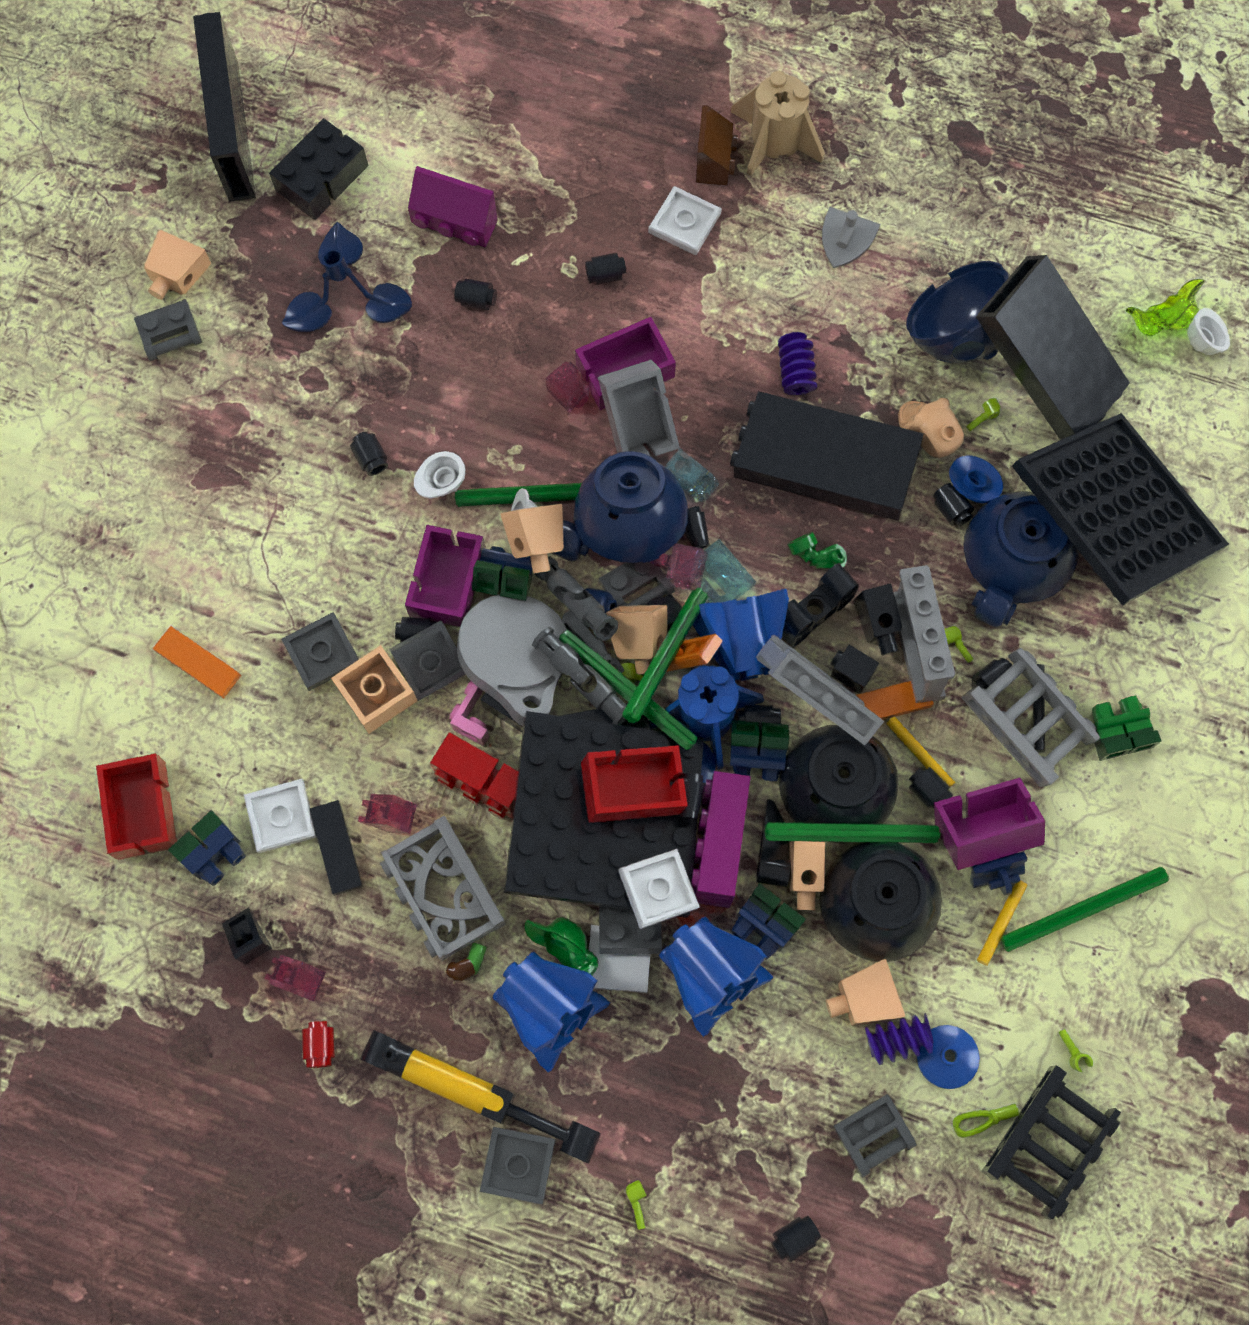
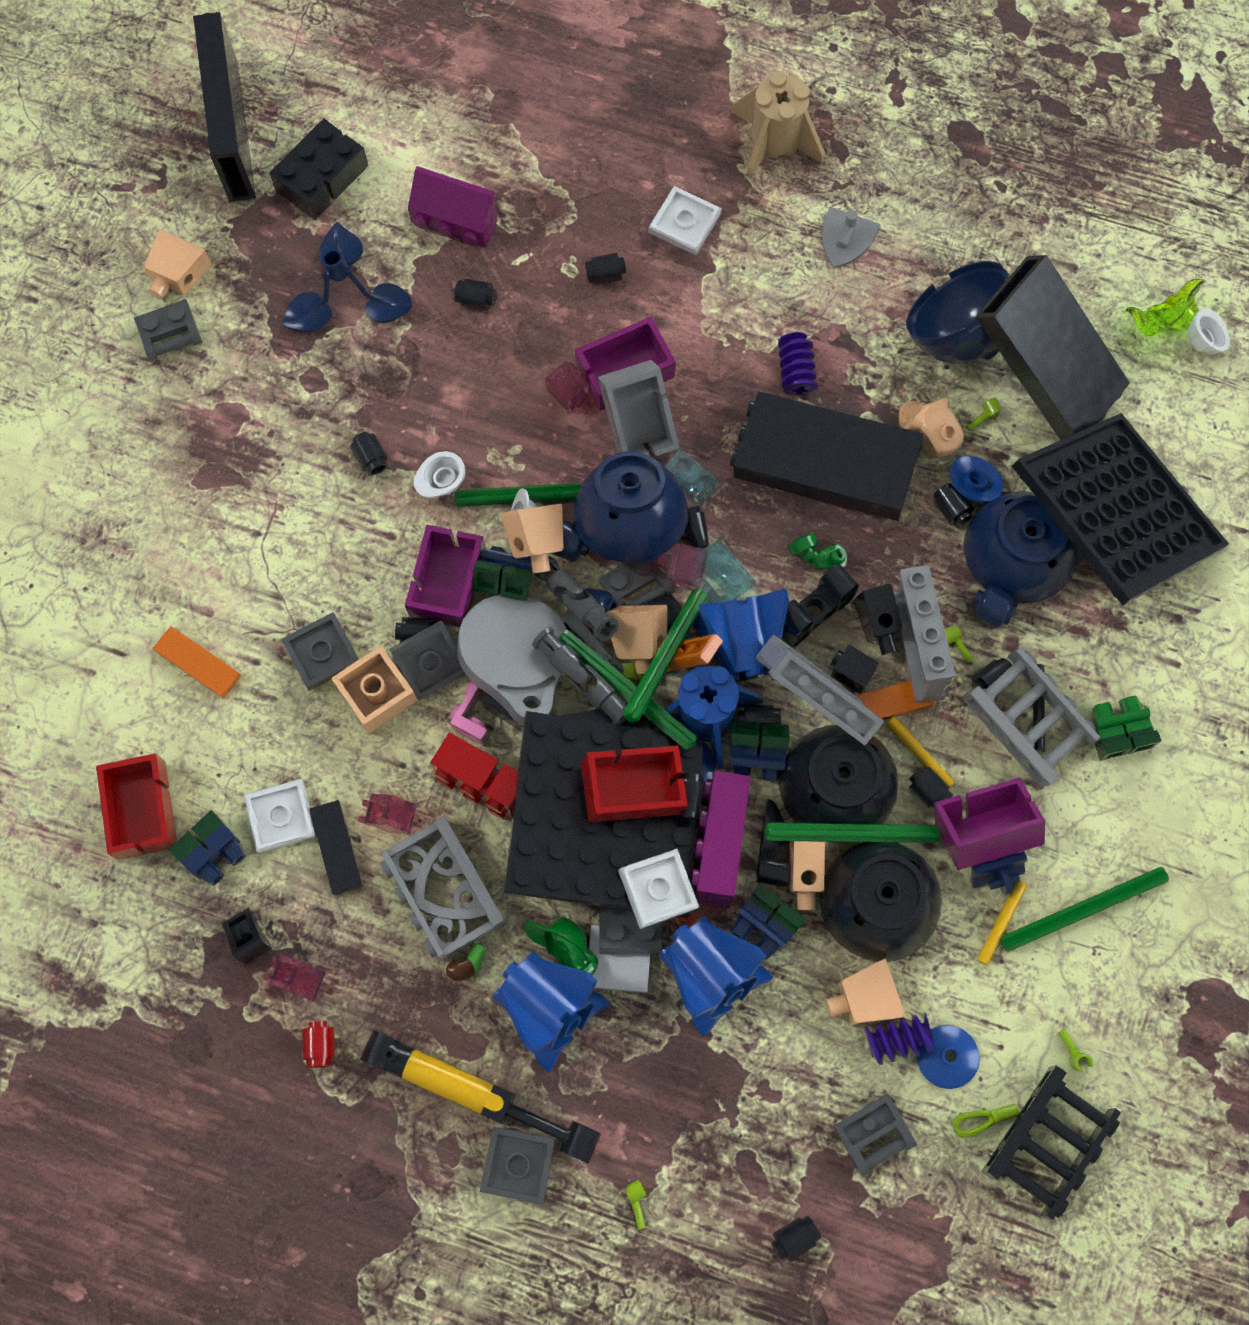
reddish brown slope [696,105,738,186] -> none

